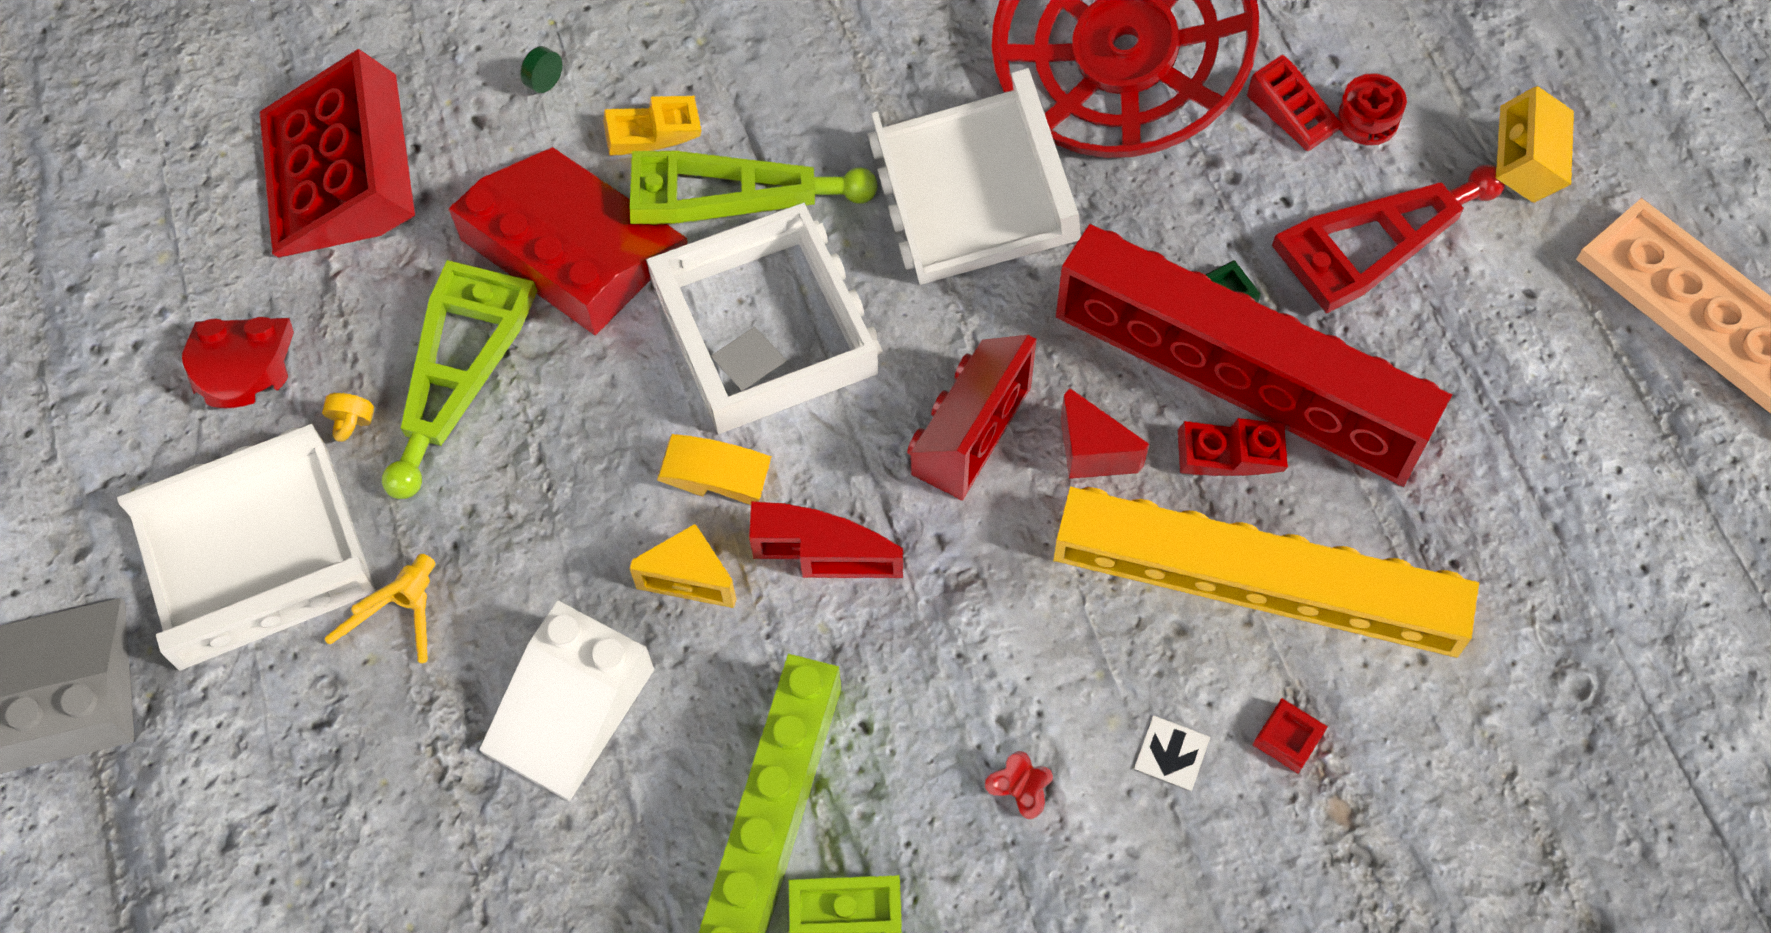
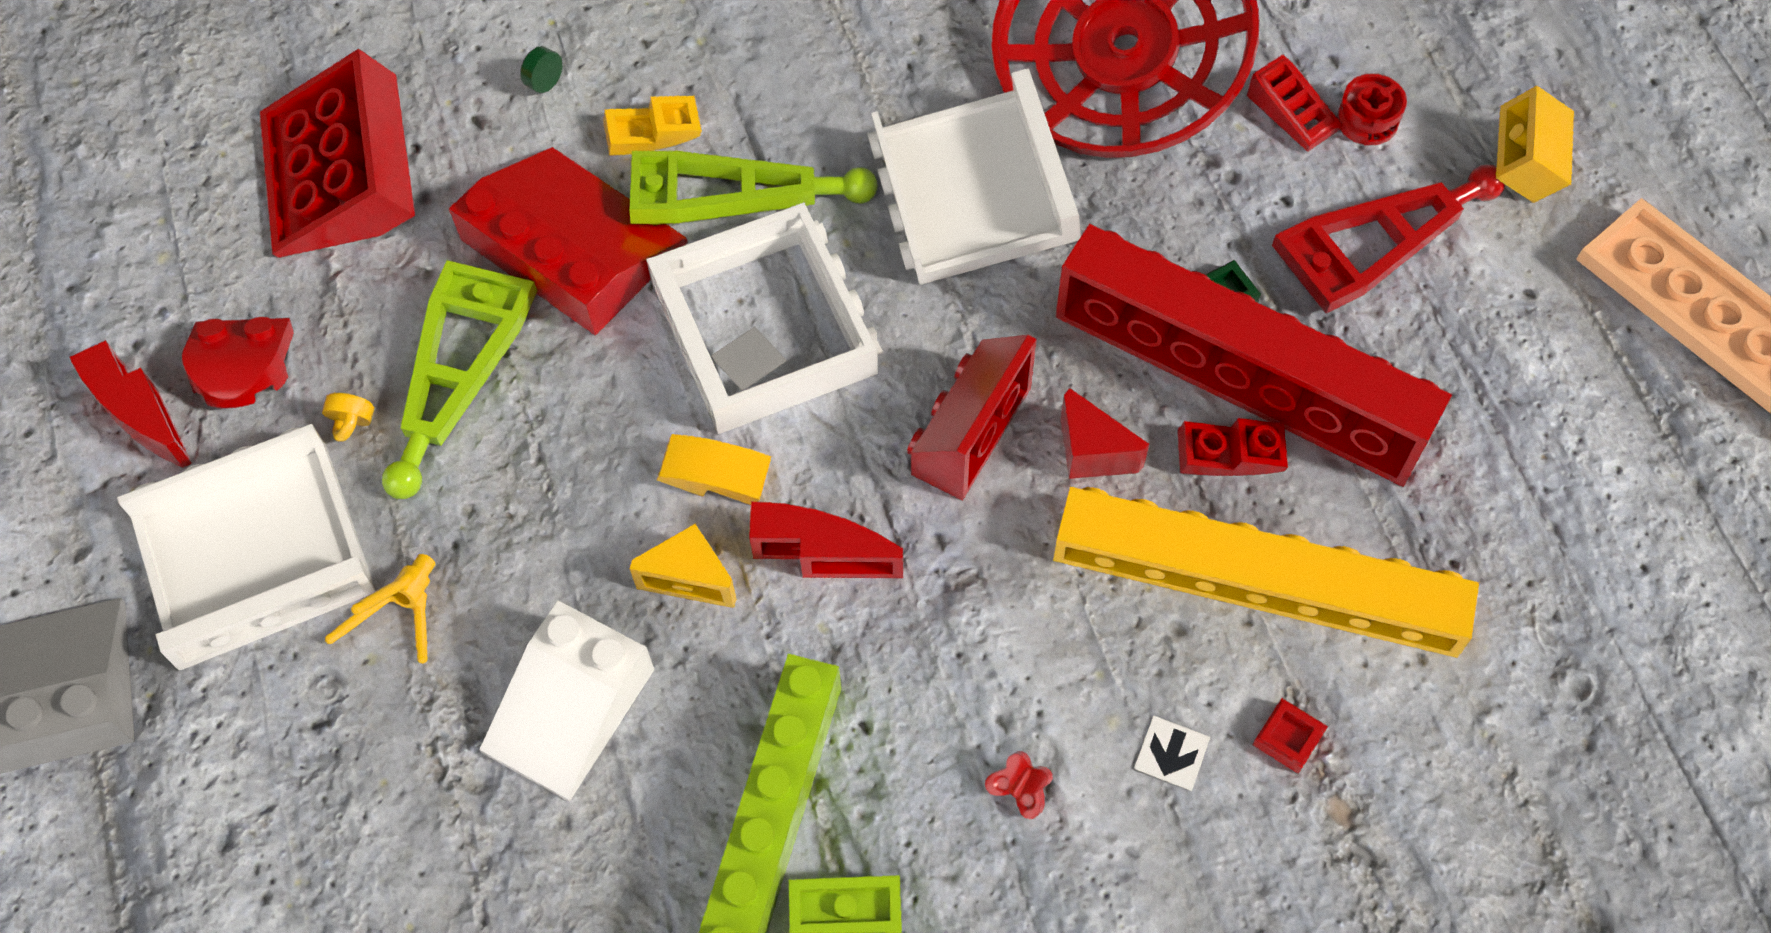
none -> red slope [69,340,192,468]

